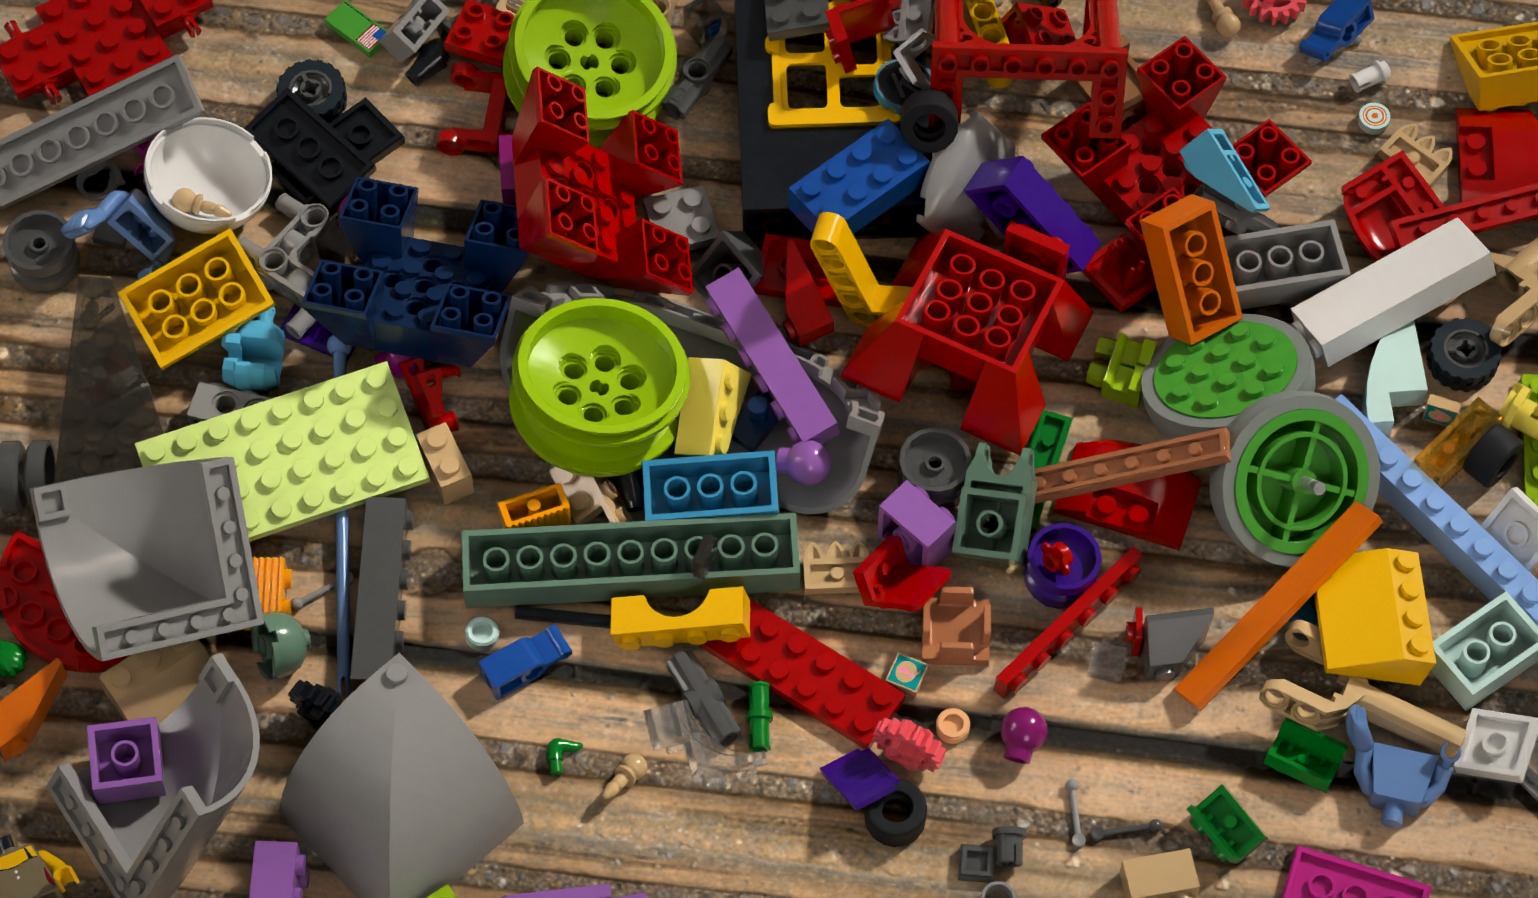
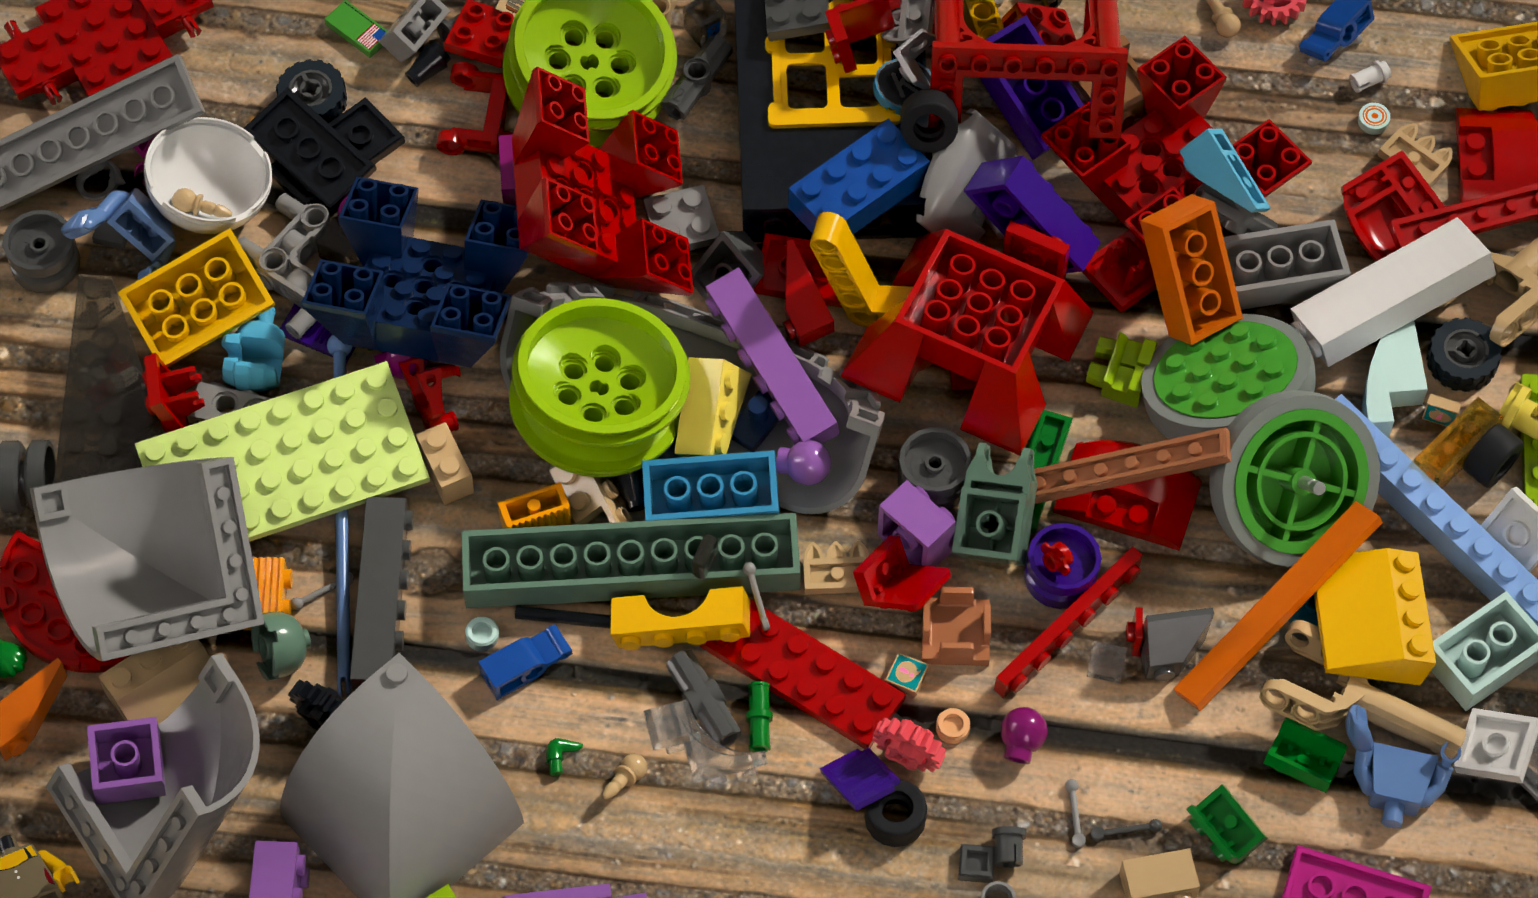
none -> red plate [142,353,205,433]
none -> light grey hinge [743,562,770,631]
none -> dark purple brick [980,15,1084,161]

